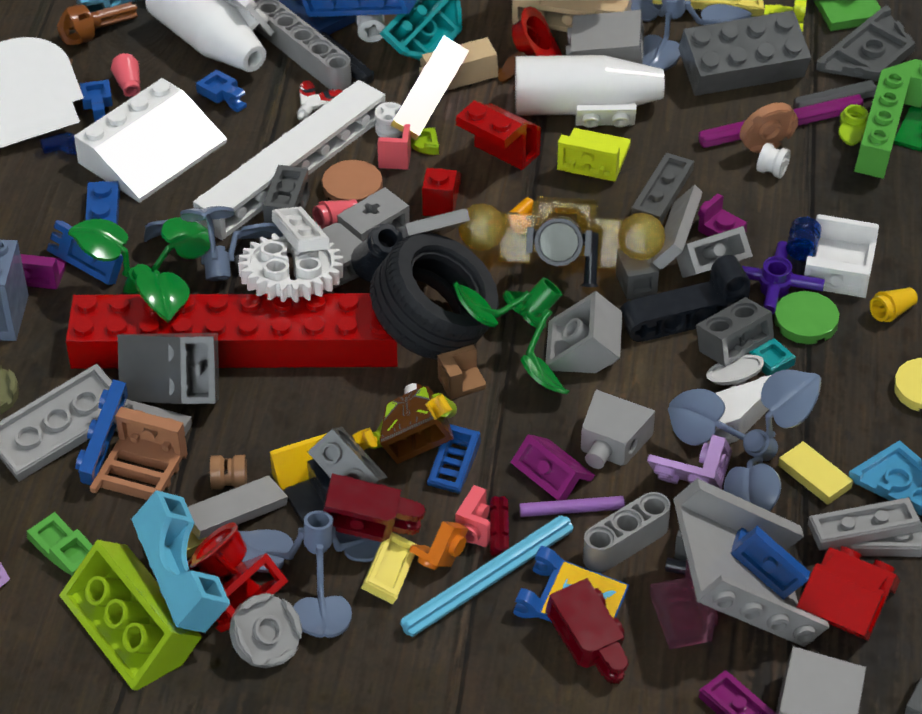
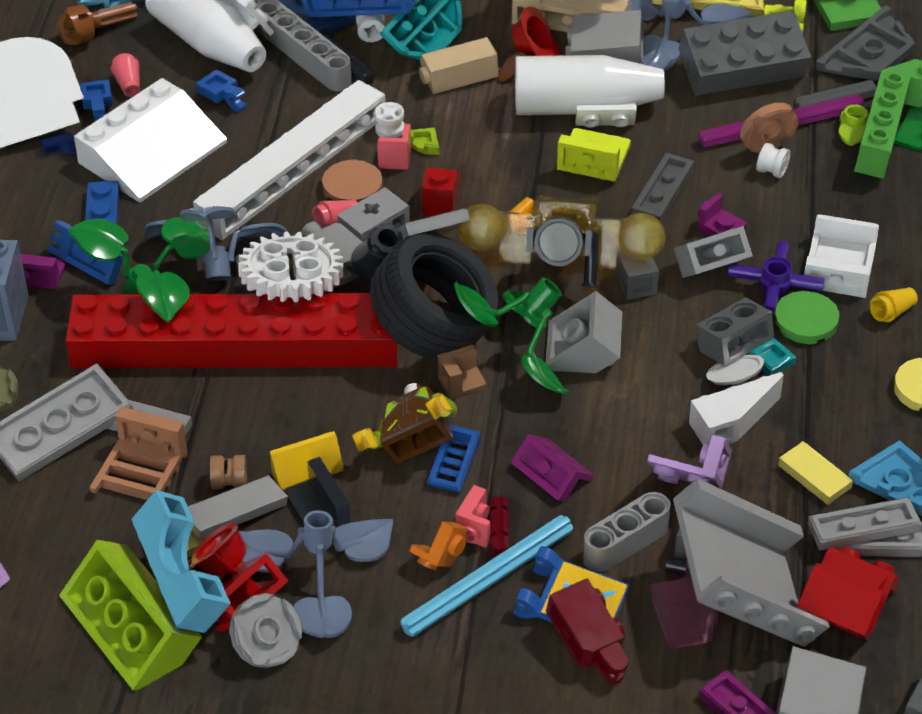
bright green slope [27,512,93,576] -> none
blue plate [75,379,128,486] -> none
dark grey slope [118,333,219,404] -> none
dark grey brick [263,165,310,223] -> none
white tile [272,207,329,252] -> none
piece [297,81,342,120] -> none
dark grey brick [308,427,388,484] -> none
dark red hinge [323,473,426,542] -> none
light yellow tile [361,532,417,605] -> none
tile [391,36,468,140] -> none
red piece [456,100,541,170] -> none
medium lavender bar [519,496,625,517] -> none
light grey torso [581,390,655,469] -> none
black beam [620,255,750,342] -> none
light grey tile [652,185,702,269] -> none
sand blue plant [668,370,821,511] -> none
blue panel [730,526,810,600] -> none
clear blue wheel [786,217,822,261] -> none

